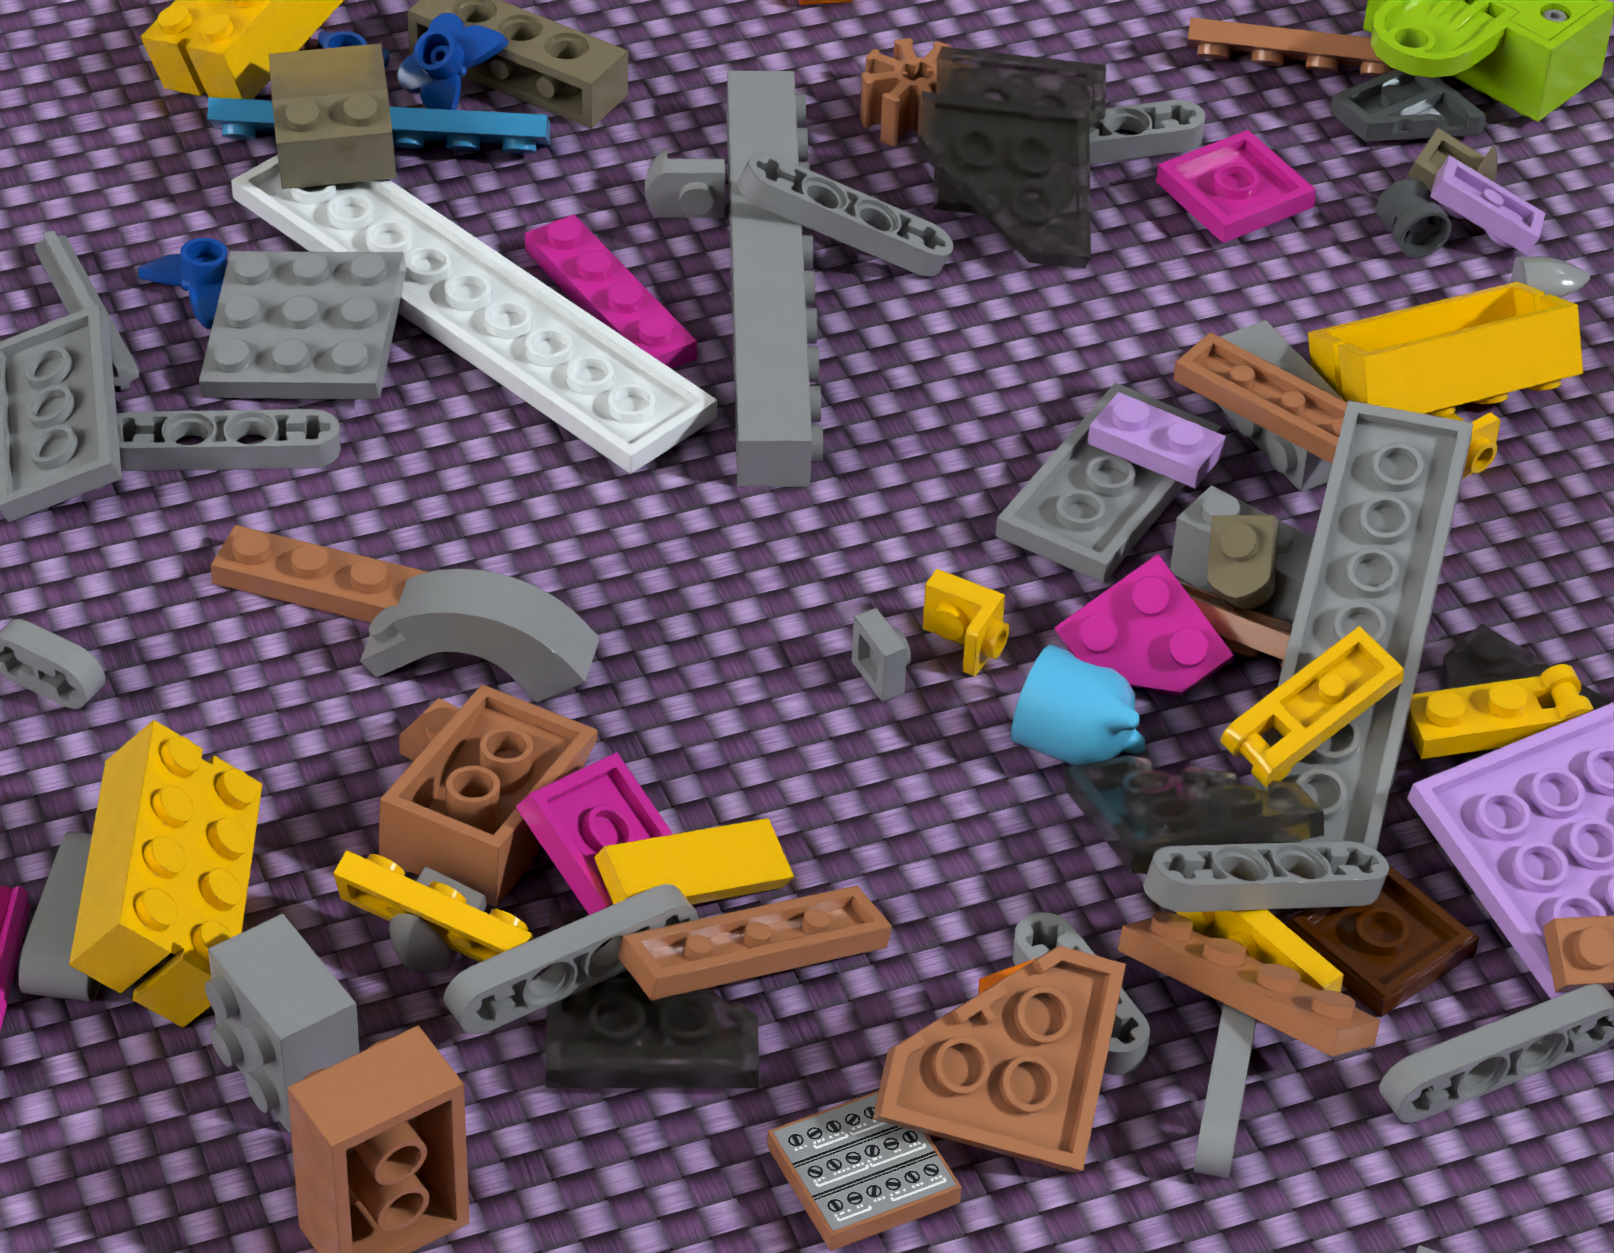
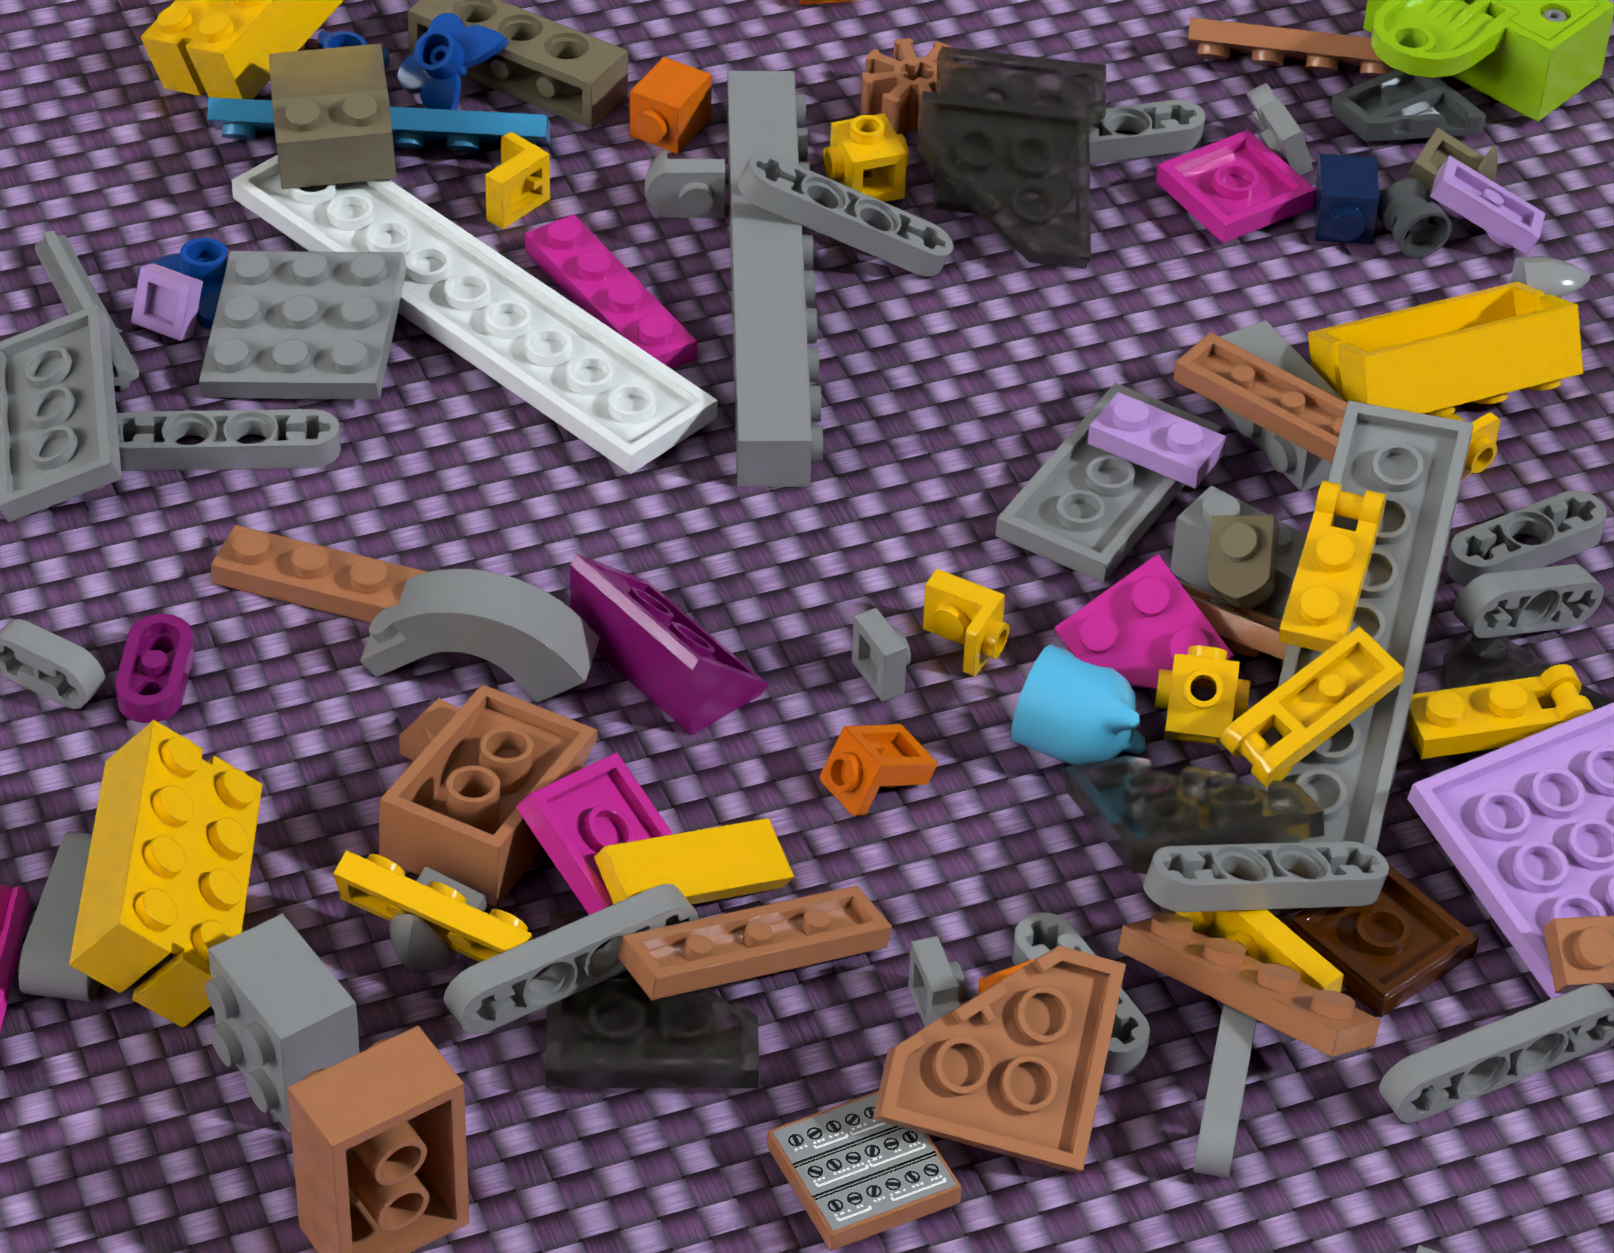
none -> magenta plate [115,614,195,723]
none -> lavender plate [131,263,203,341]
none -> yellow bracket [485,131,550,230]
none -> magenta slope [570,554,769,735]
none -> orange brick [630,57,712,154]
none -> orange bracket [820,724,938,816]
none -> yellow brick [823,113,909,202]
none -> light grey plate [908,936,966,1027]
none -> yellow brick [1155,645,1250,746]
none -> light grey plate [1246,83,1314,176]
none -> yellow plate [1279,480,1386,652]
none -> dark blue brick [1314,154,1379,244]
none -> light grey beam [1447,491,1607,587]
none -> light grey beam [1453,564,1604,638]

